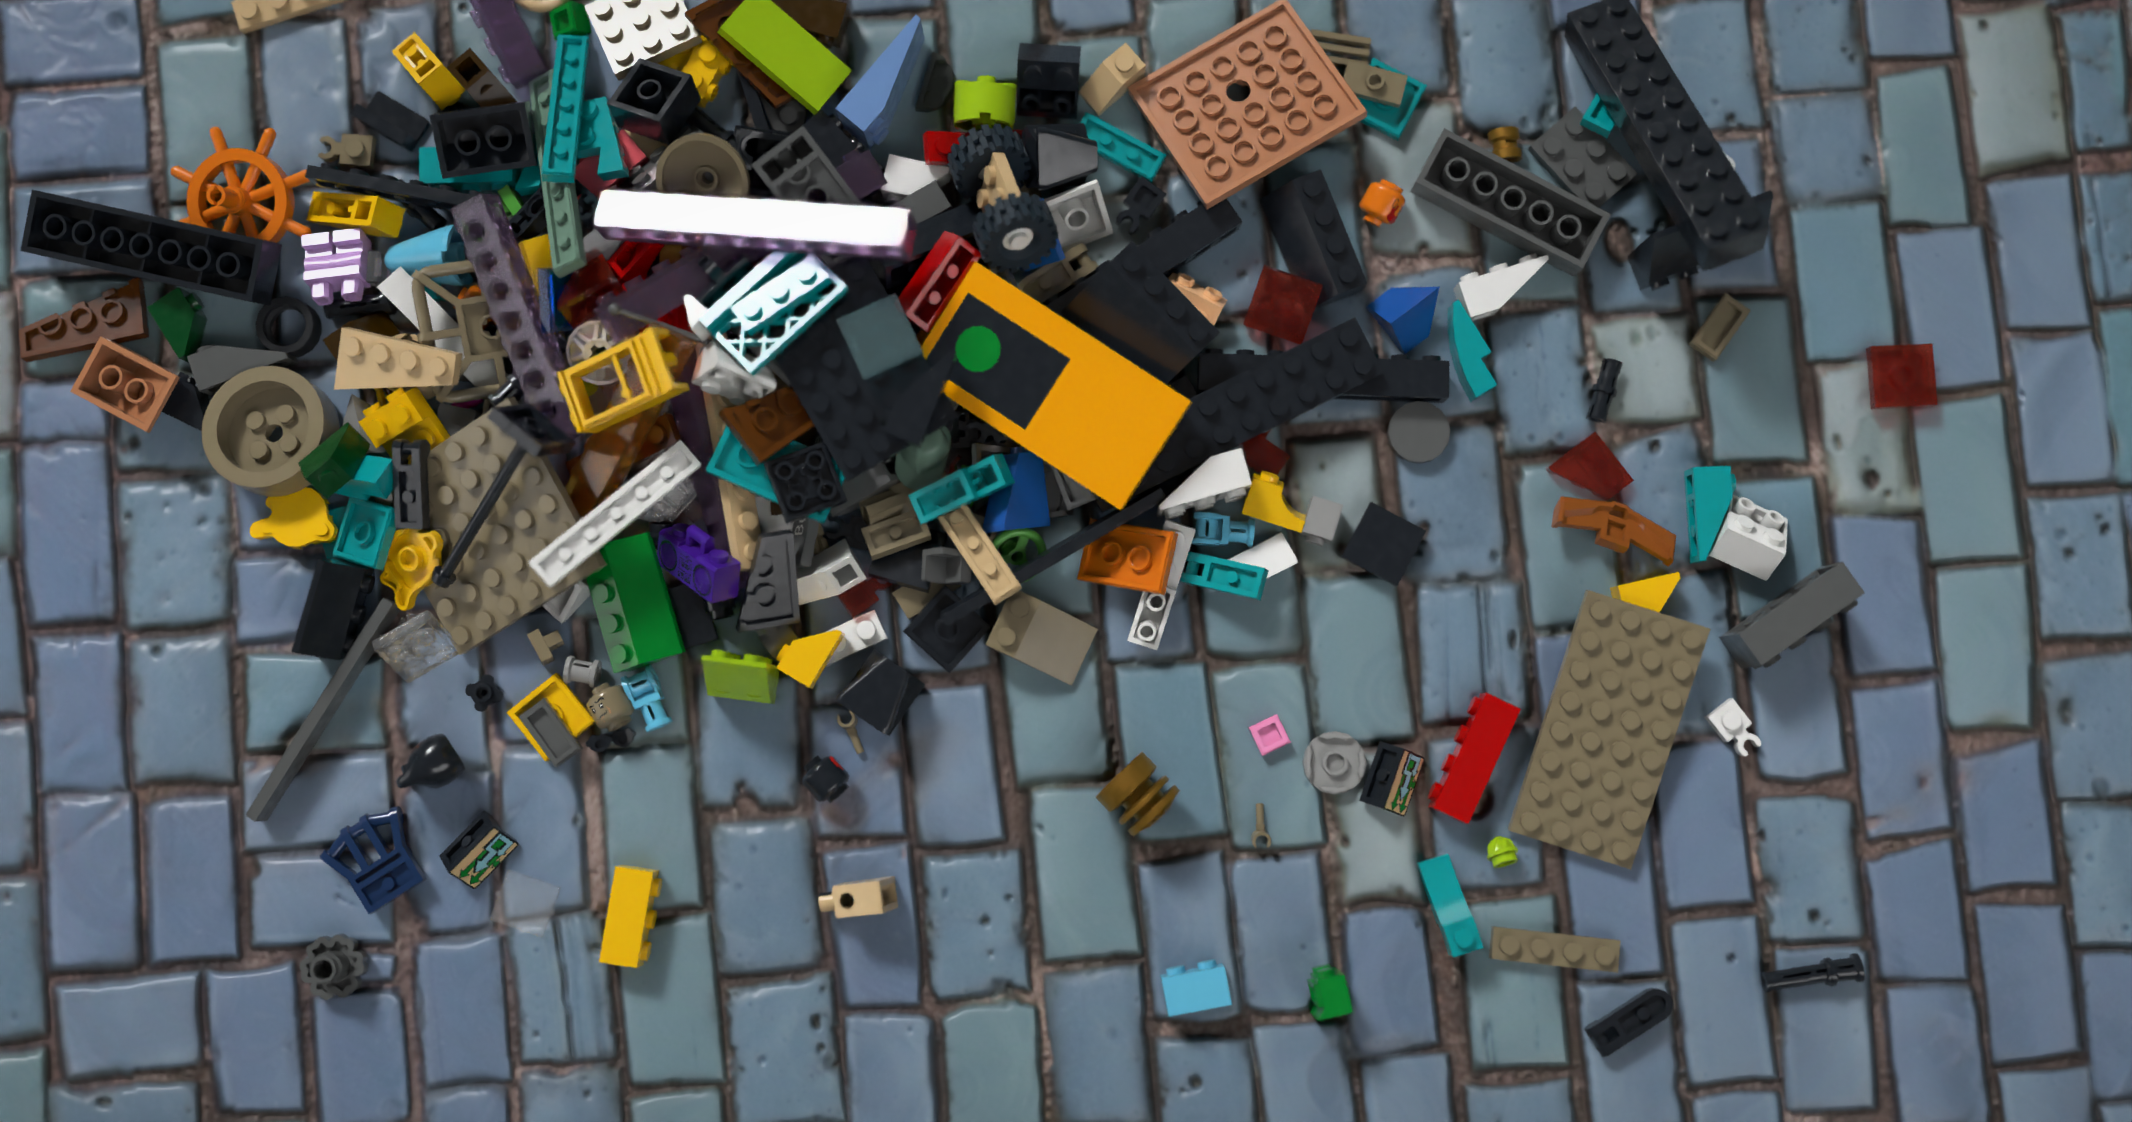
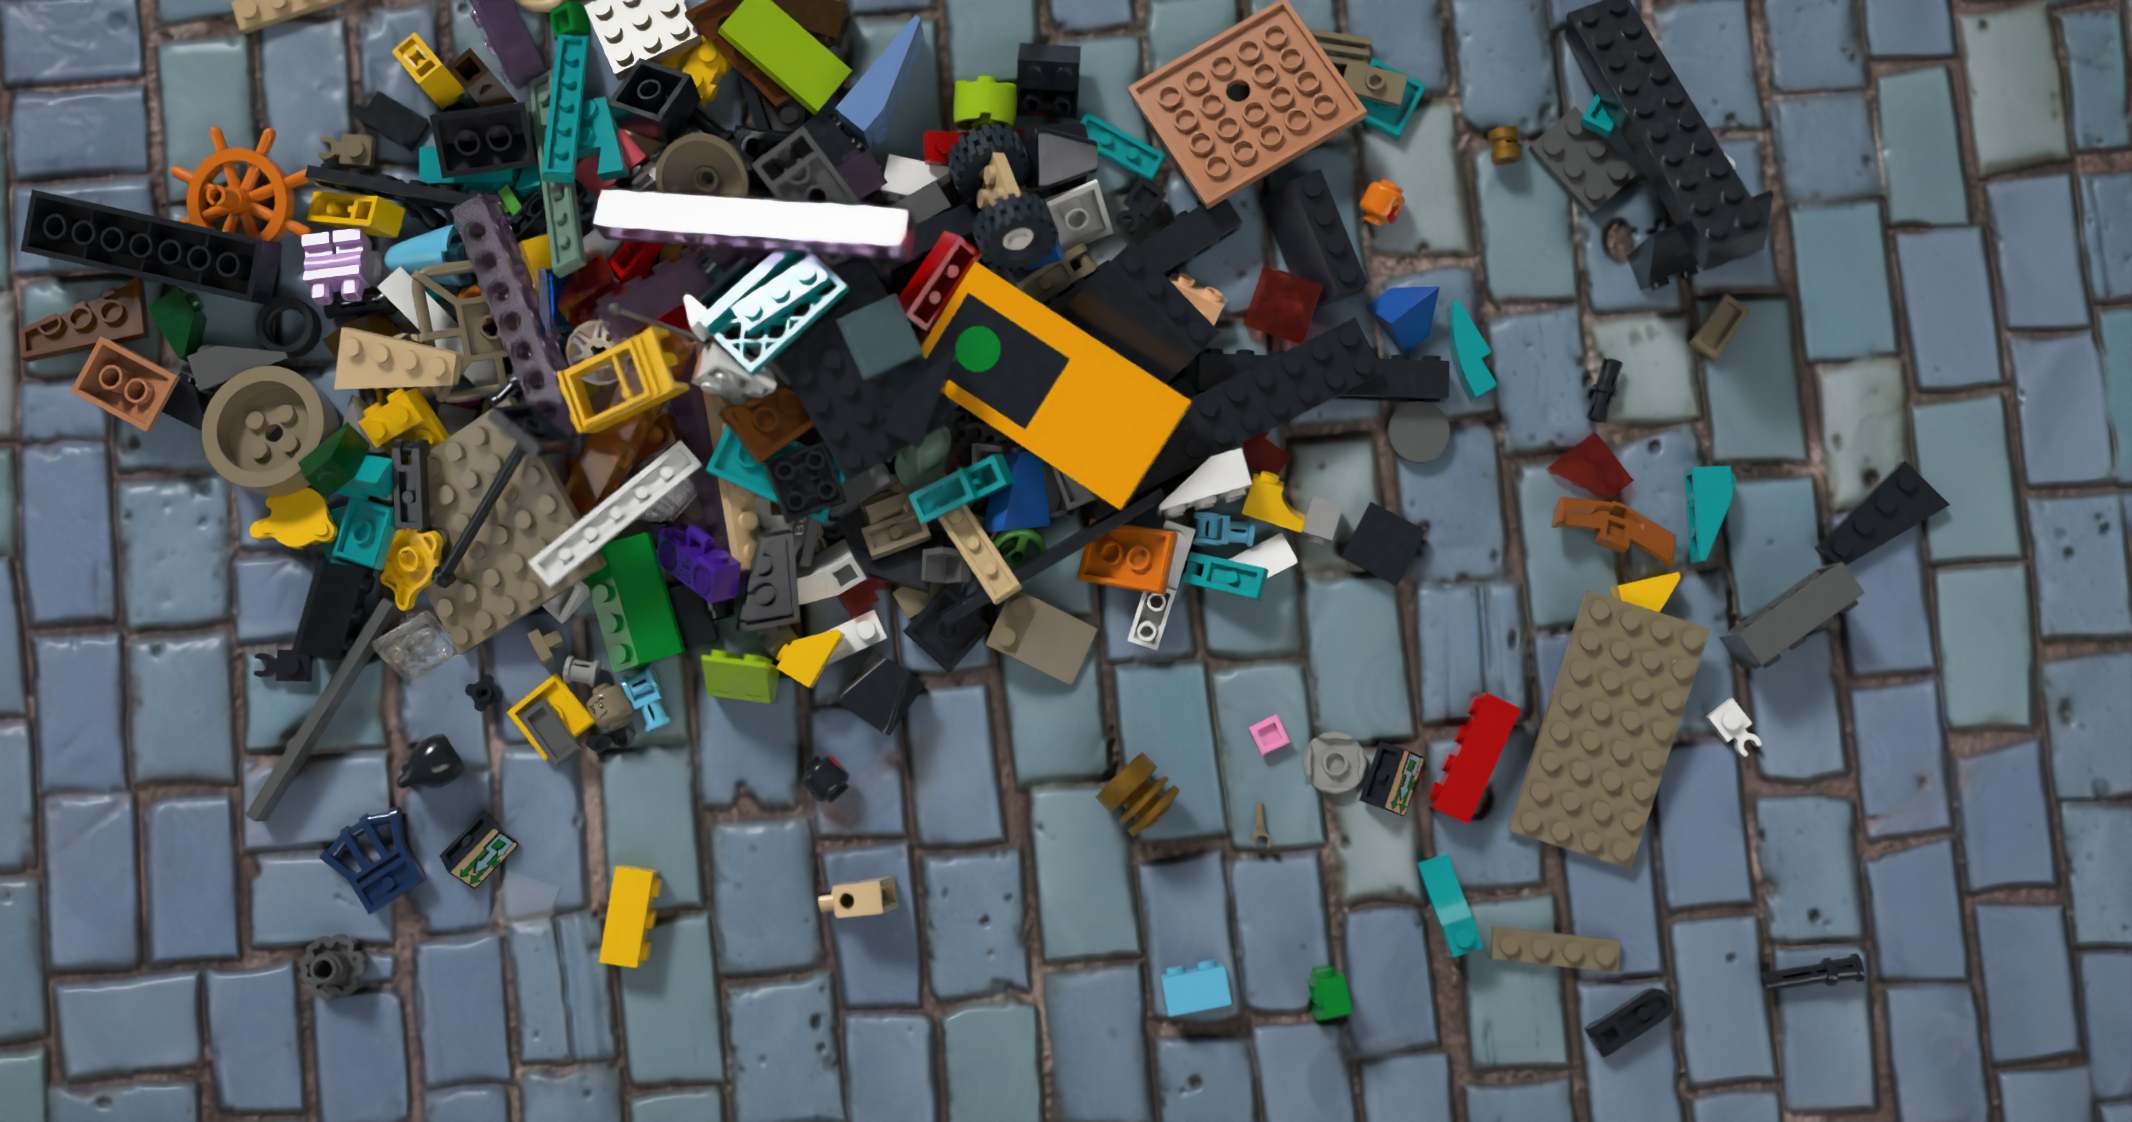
dark tan hand [837,710,864,754] -> none
pearl dark grey tile [915,51,955,112] -> none
tan slope [1079,43,1146,116] -> none
dark grey brick [1410,128,1611,277] -> none
white slope [1453,254,1549,321] -> none
lime plate [1487,836,1518,868] -> none
white slope [1709,495,1788,581] -> none
clear red plate [1866,343,1938,410] -> none
none -> black plate [254,649,313,682]
none -> black wing [1814,461,1950,566]

